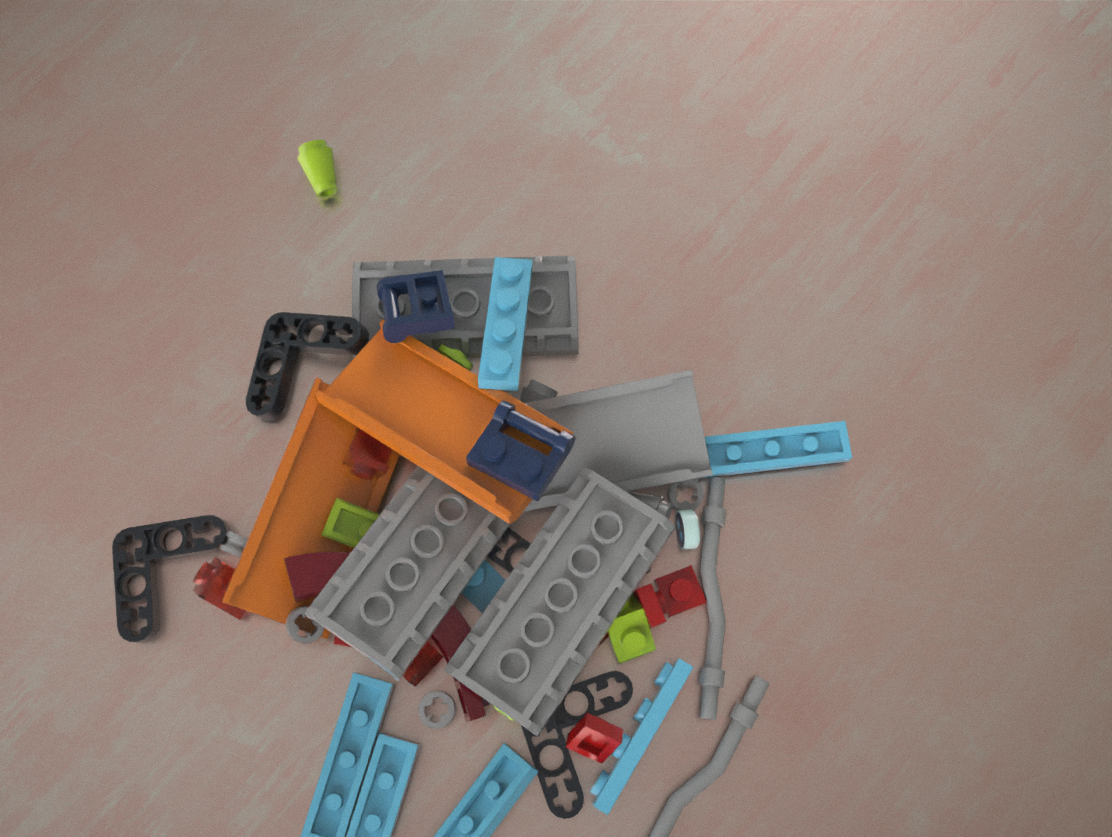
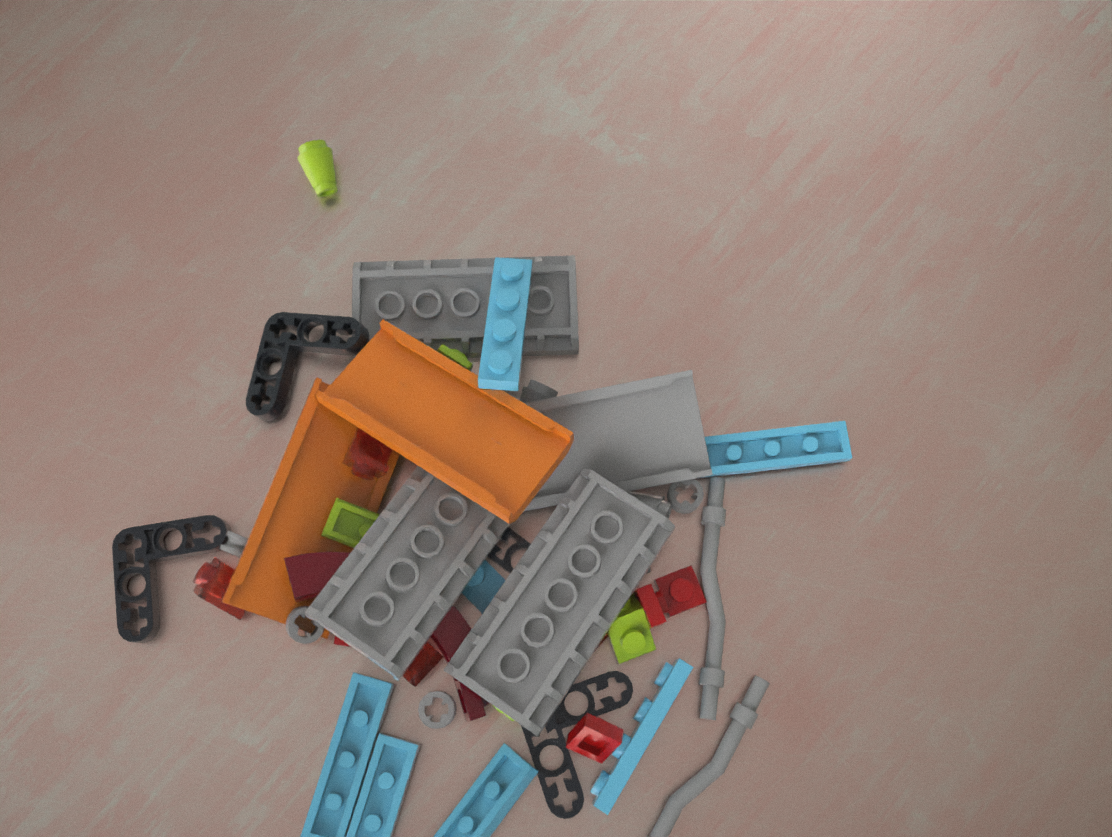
dark blue plate [376,270,455,343] -> none
dark blue plate [466,400,576,502] -> none
light aqua tile [675,509,700,550] -> none

